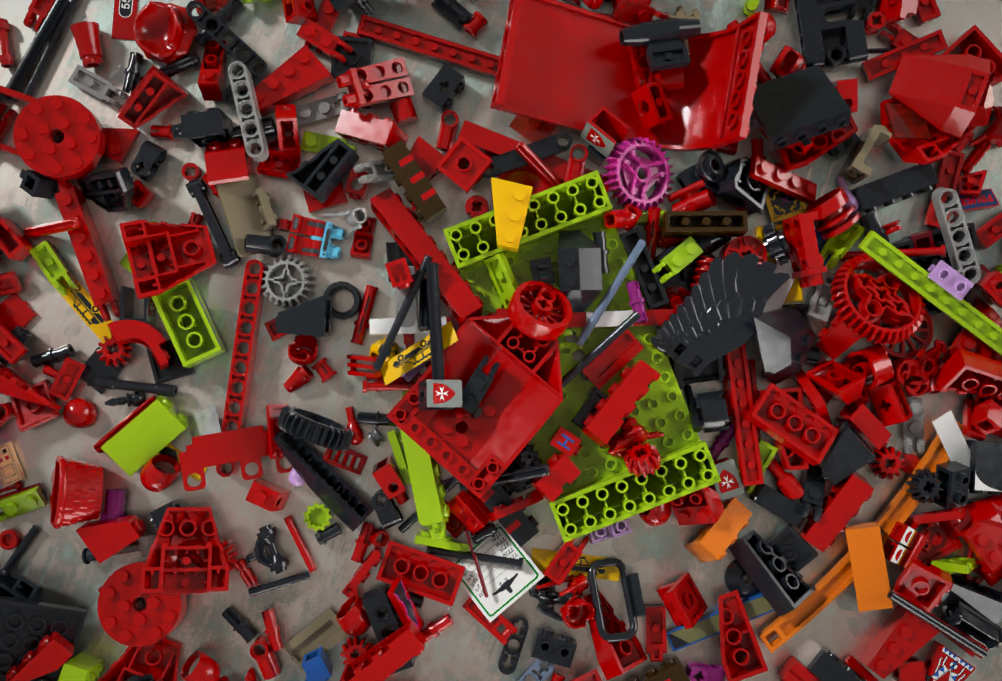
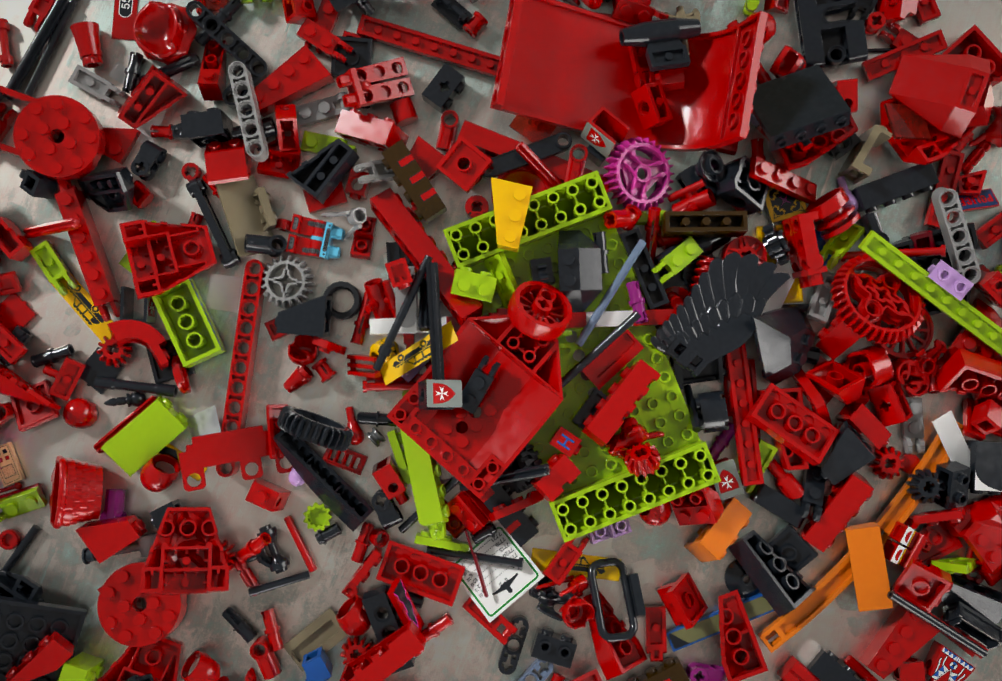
red bush [881,220,903,235] -> none
none -> red tile [172,355,191,394]
none -> red pin [236,532,272,563]
none -> red plate [312,336,347,355]
none -> red pin [364,278,396,319]
none -> lime bracket [450,266,497,303]

